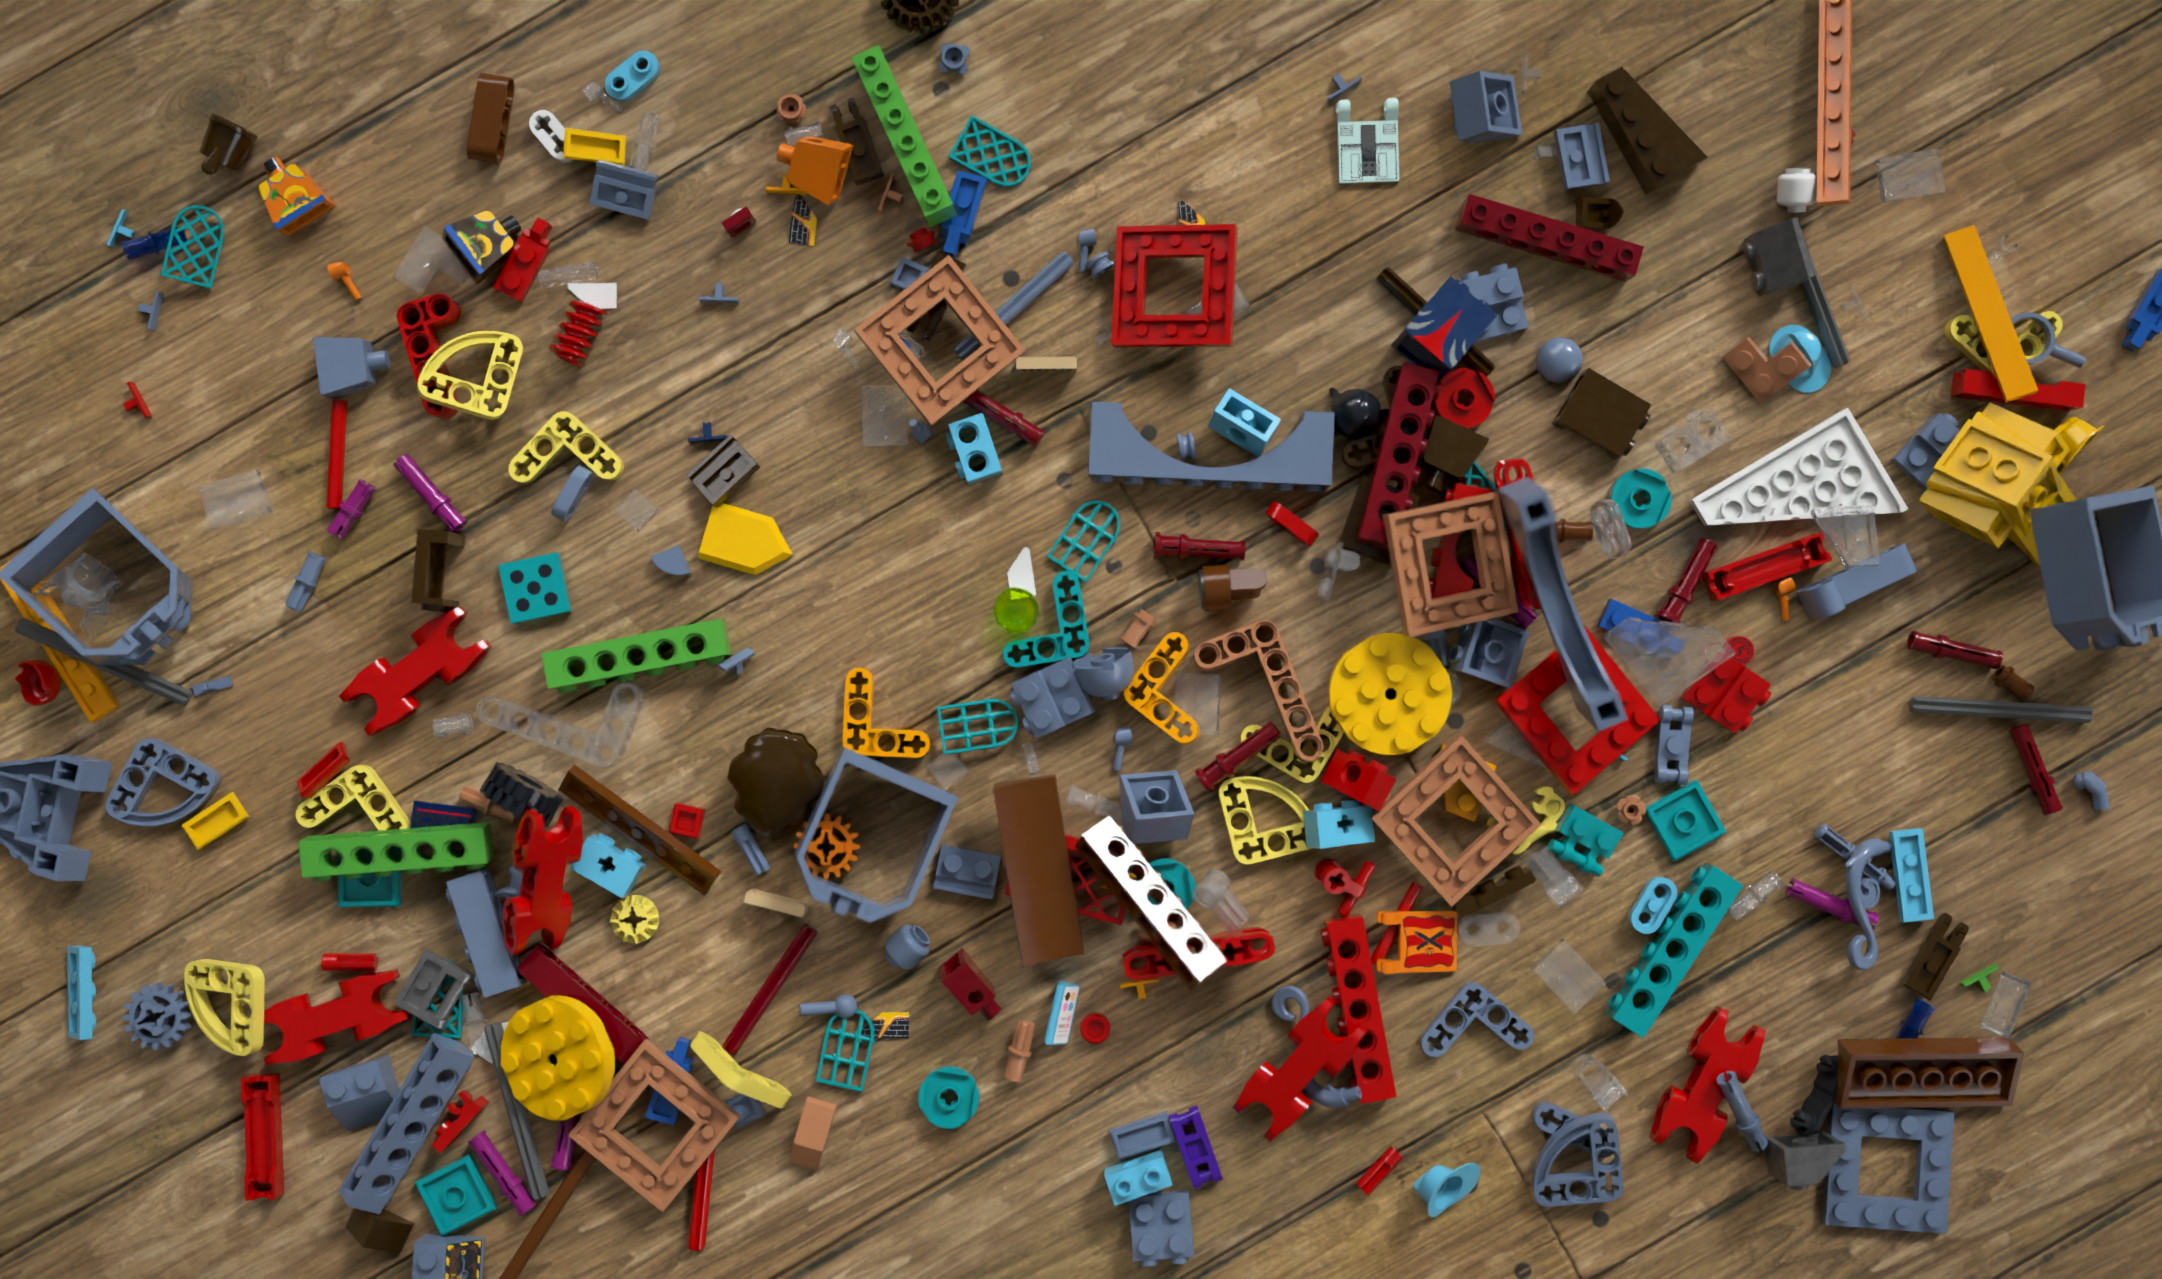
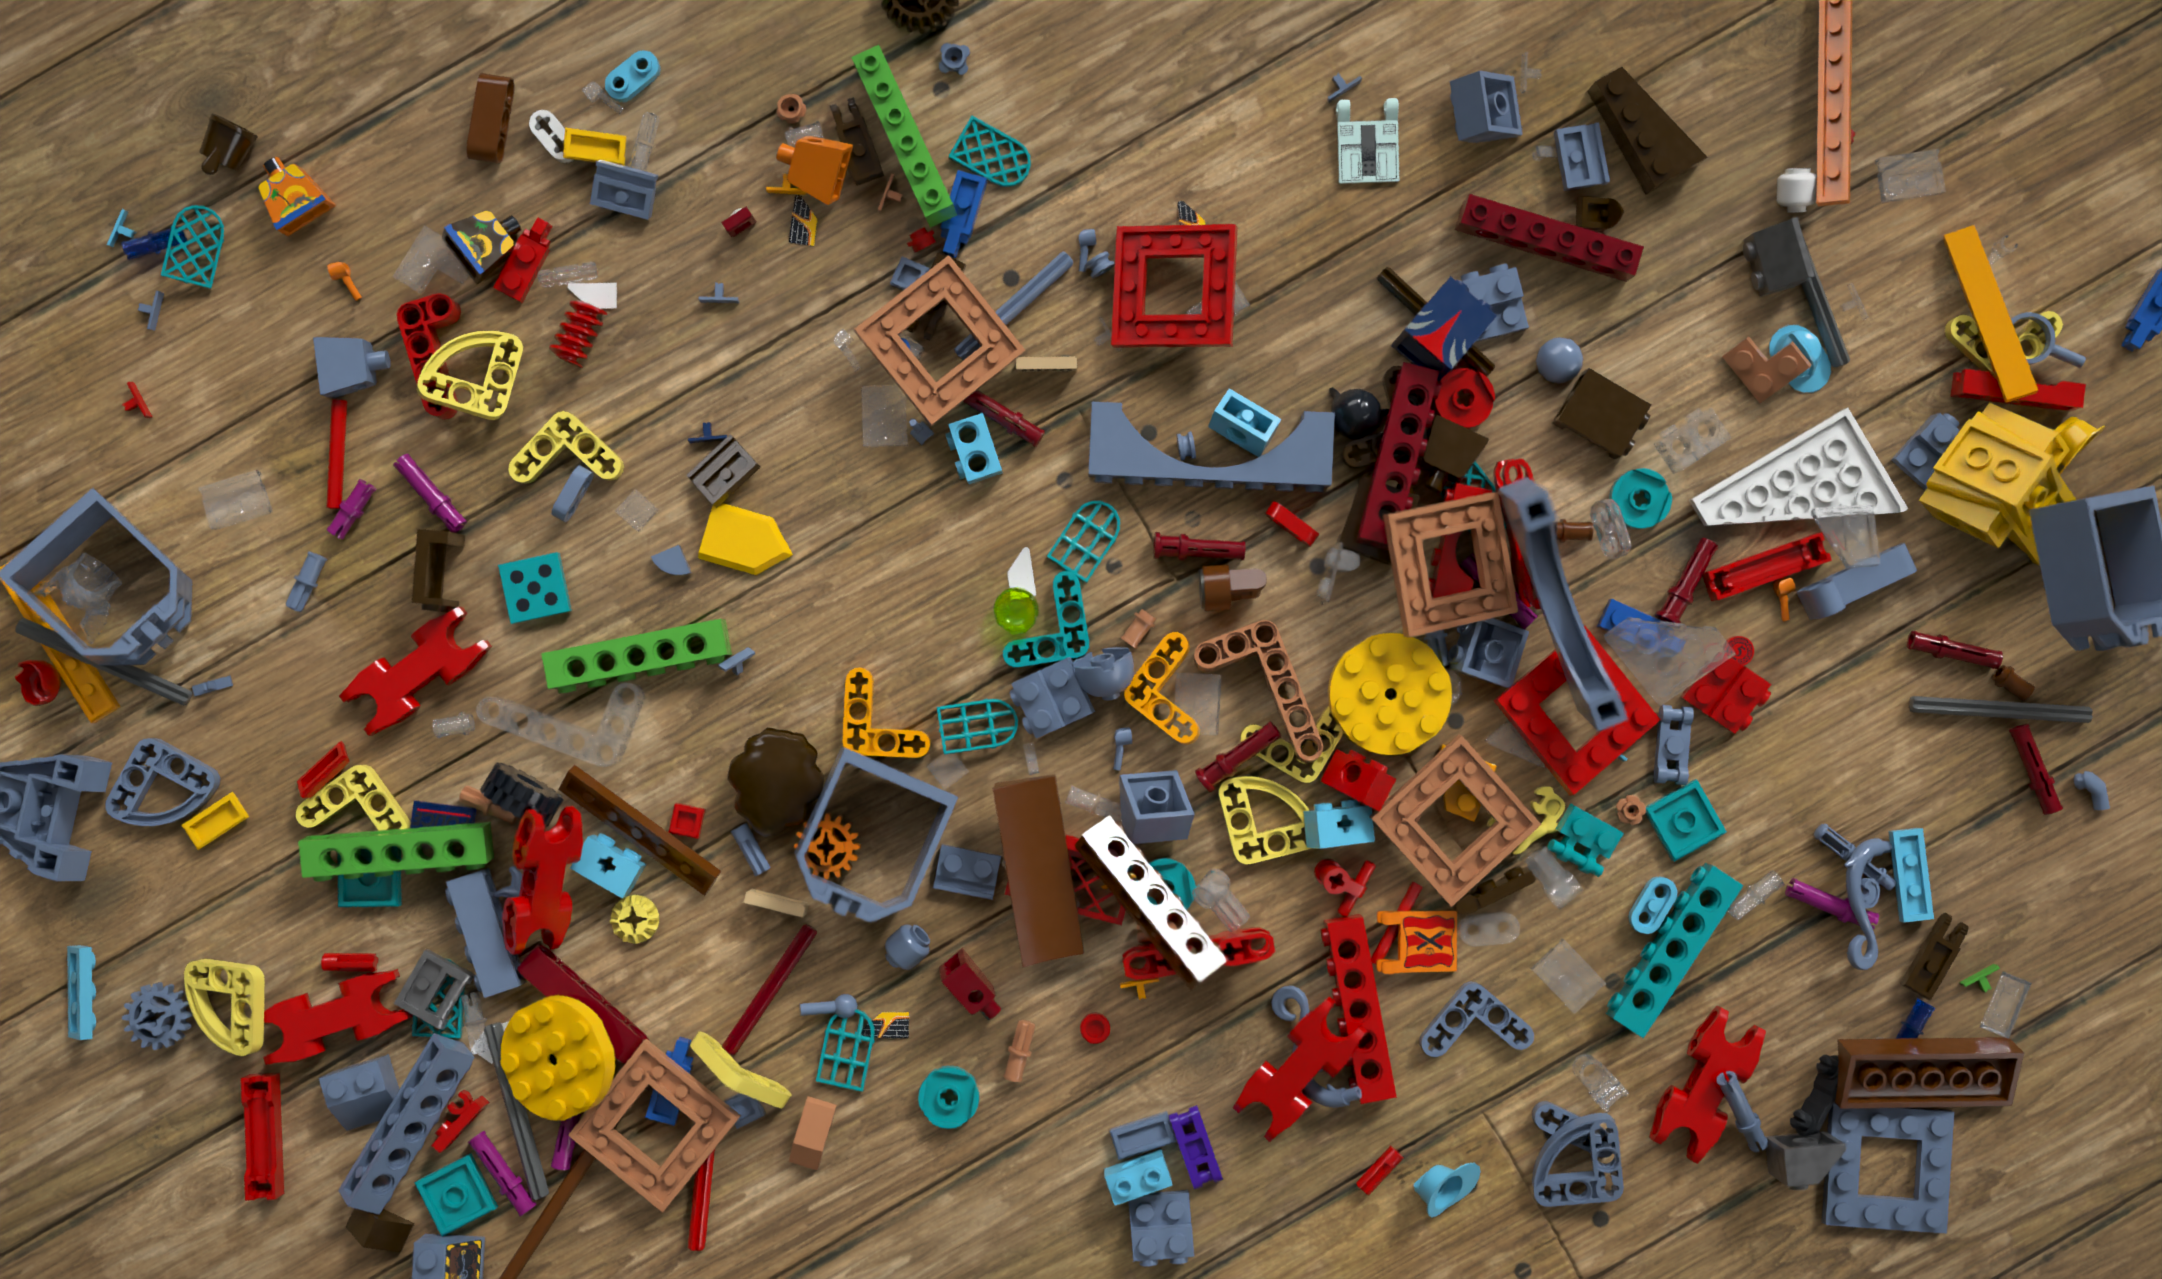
slope [1045,980,1080,1045] -> none

